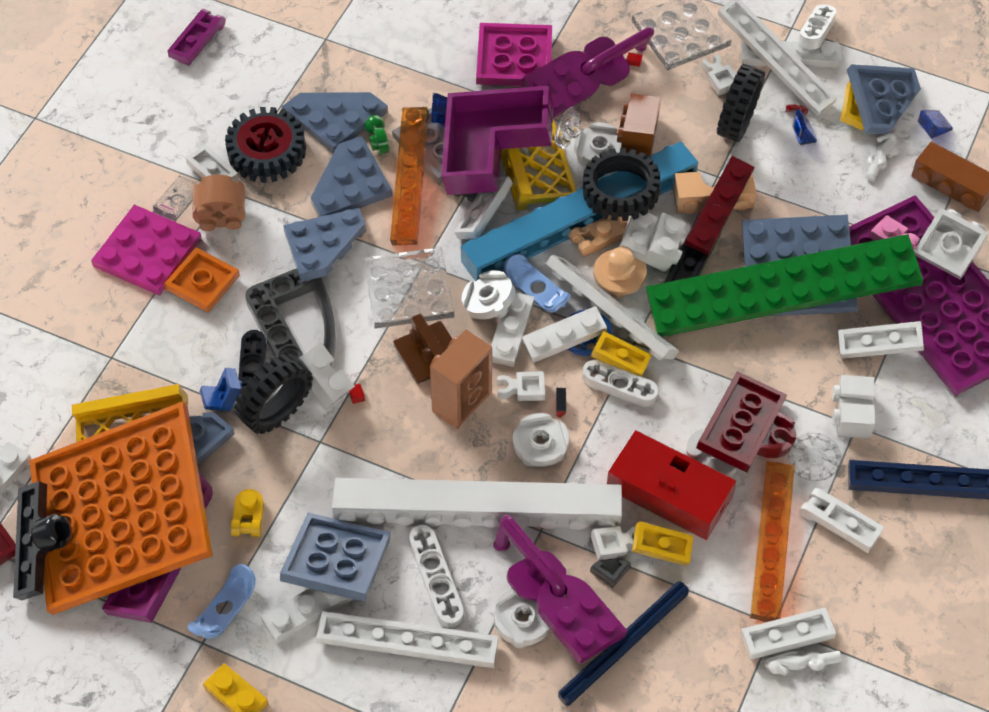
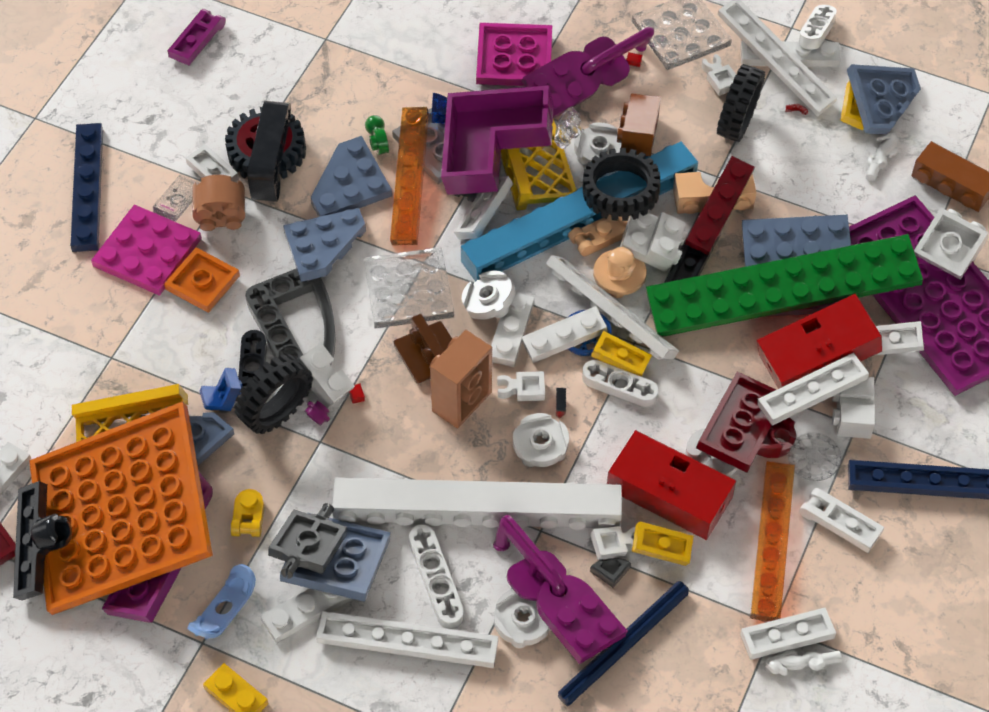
sand blue plate [282,92,388,153] -> none
light blue piece [504,254,571,313] -> none
clear blue slope [792,109,817,145] -> none
bright pink plate [870,215,920,250] -> none
clear blue slope [918,109,953,139] -> none
none -> dark blue plate [70,123,103,252]
none -> black beam [248,101,291,202]
none -> dark grey plate [268,503,347,579]
none -> magenta plate [304,400,330,426]
none -> red brick [757,294,882,389]
none -> white plate [758,353,869,426]

